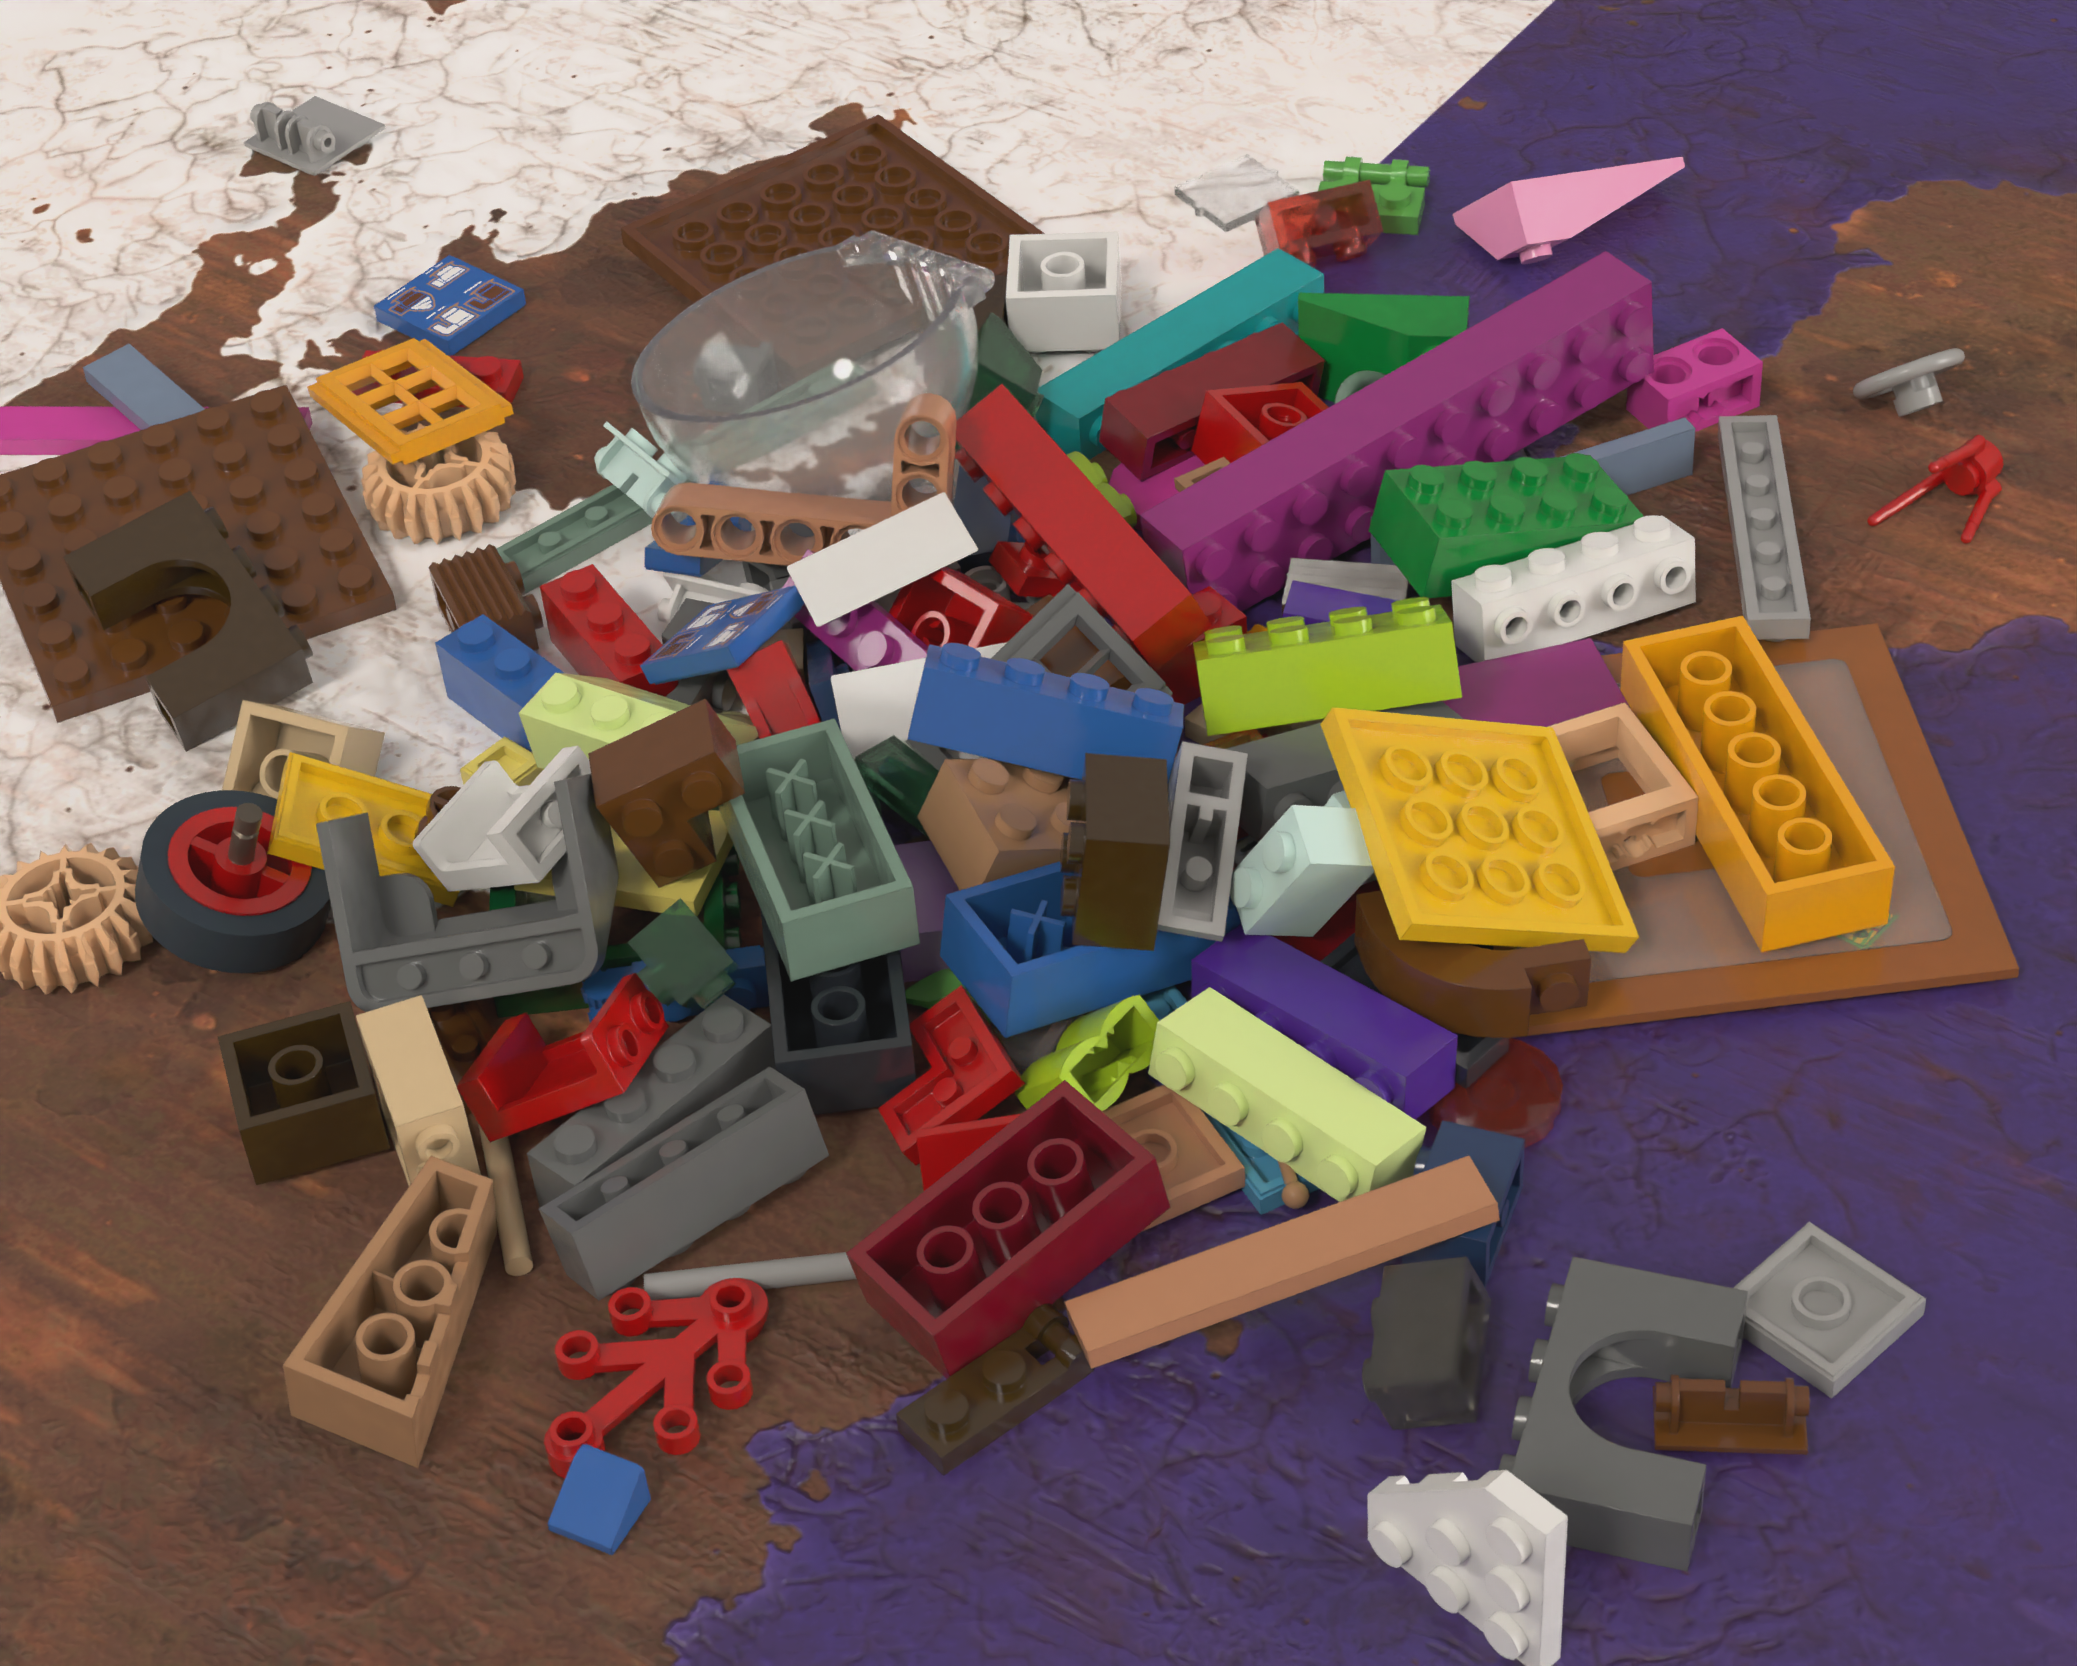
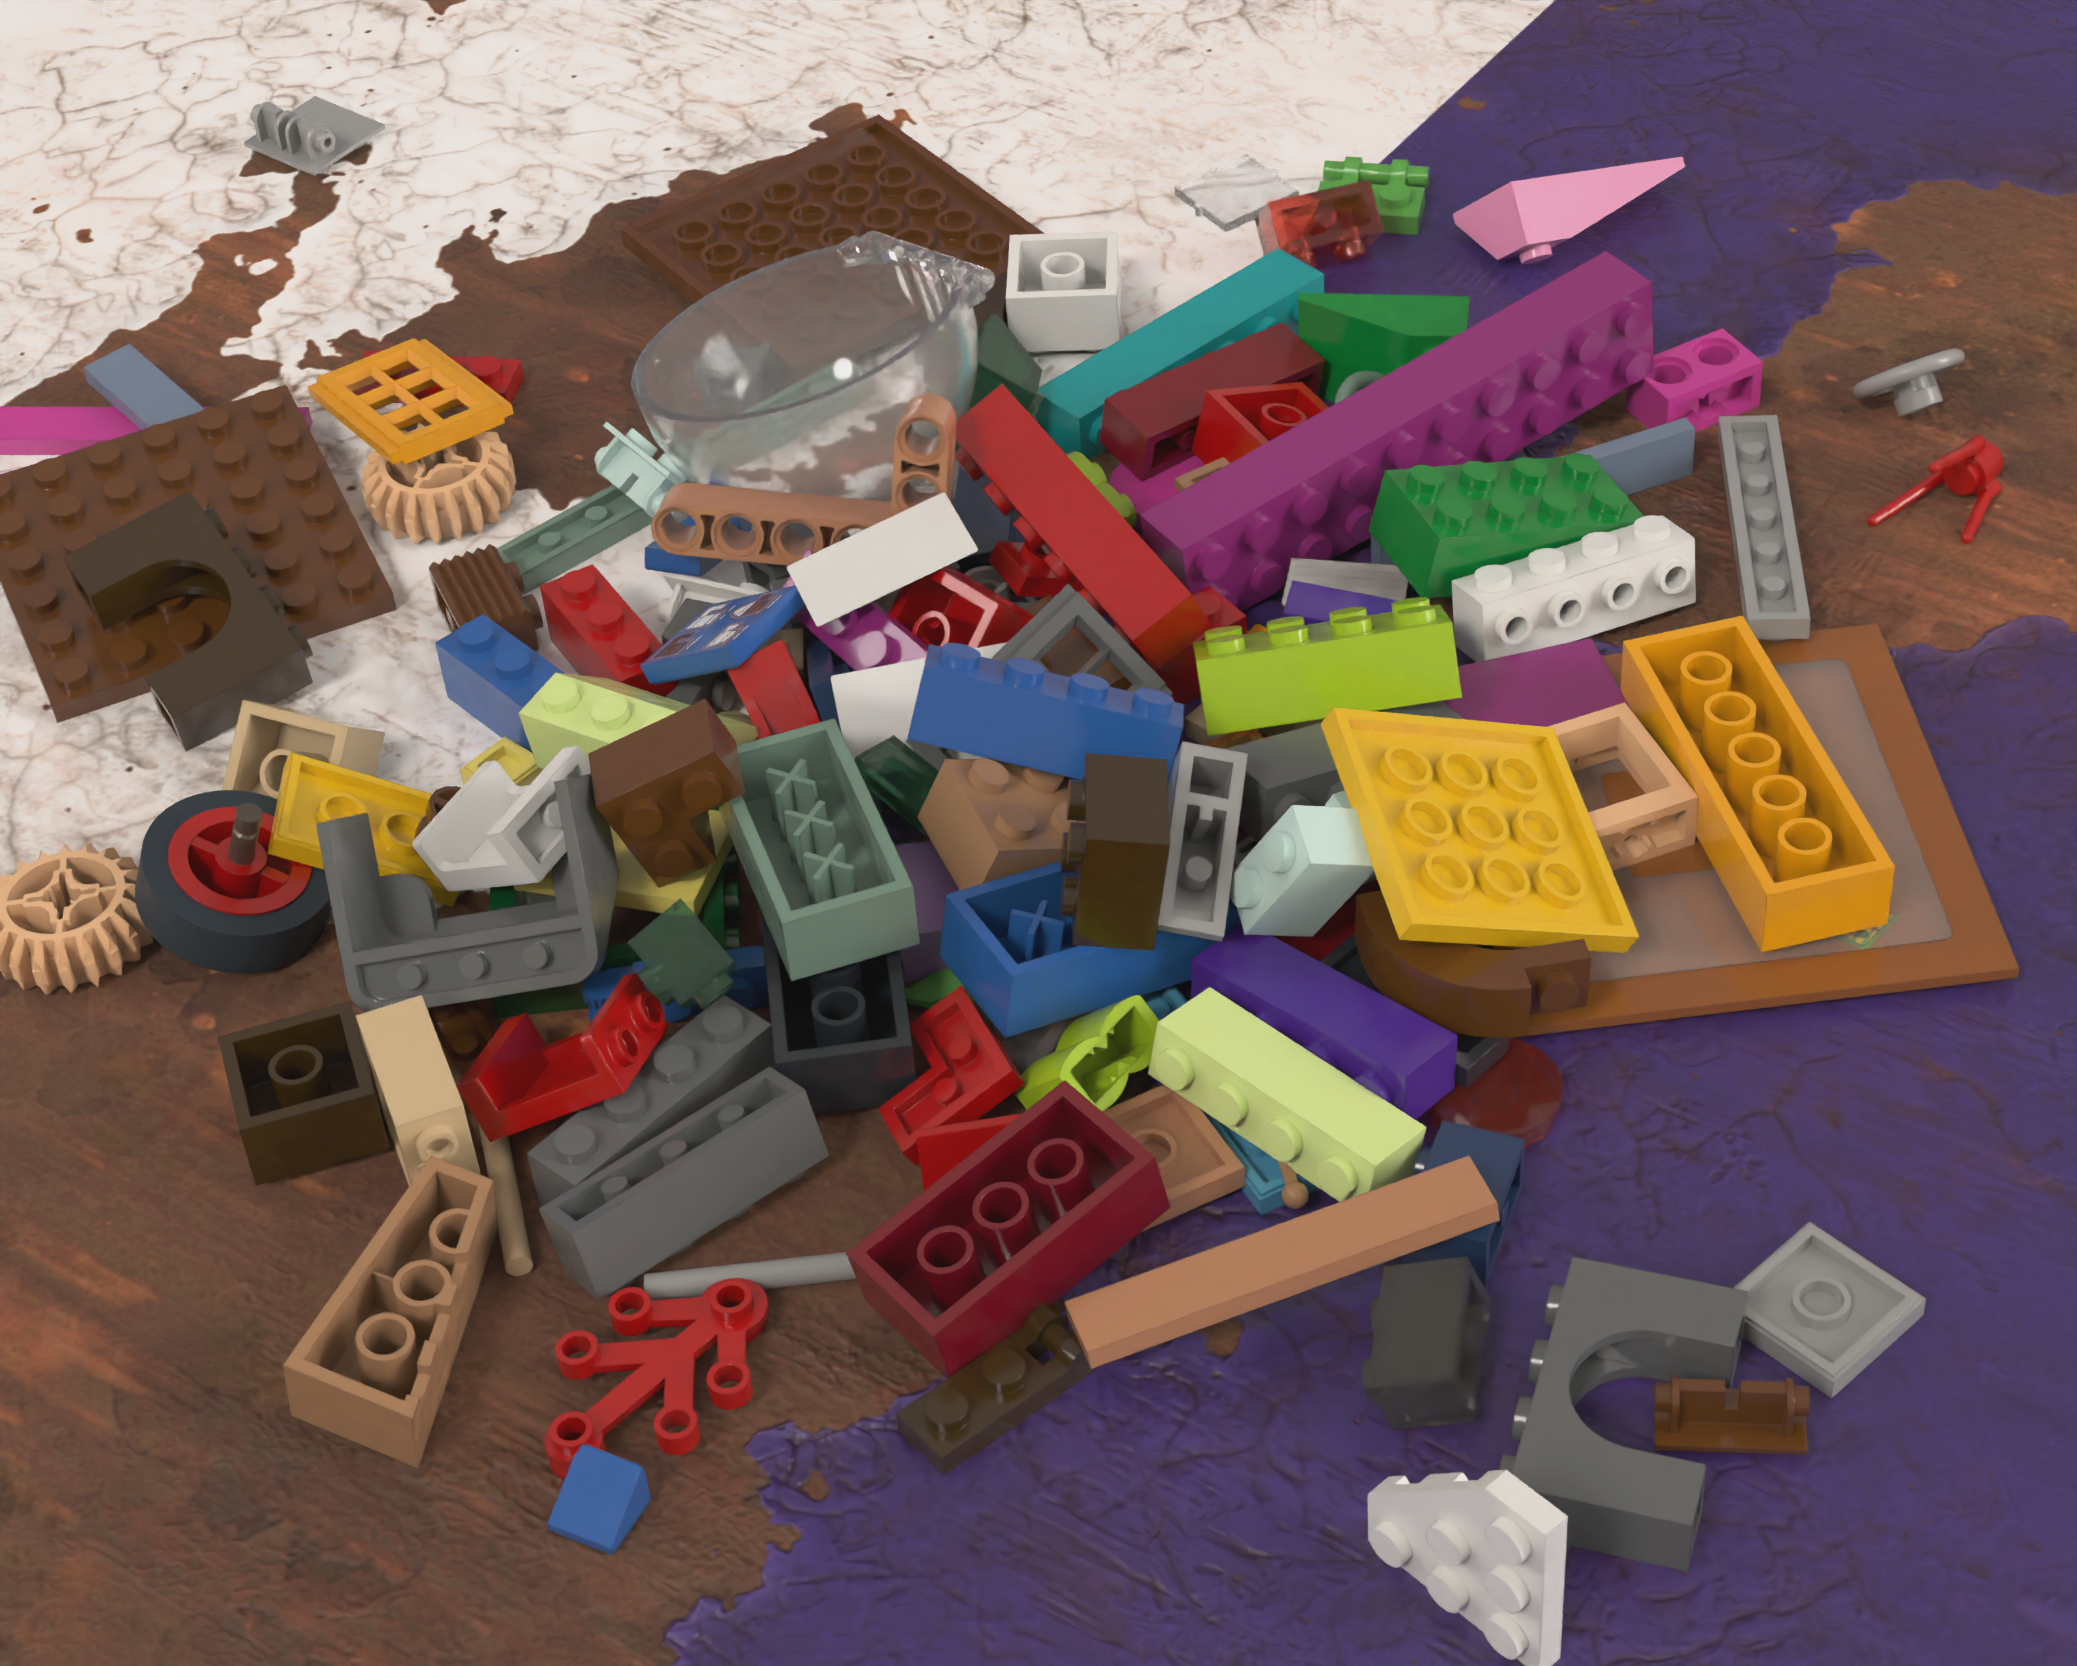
blue tile [374,255,526,356] -> none

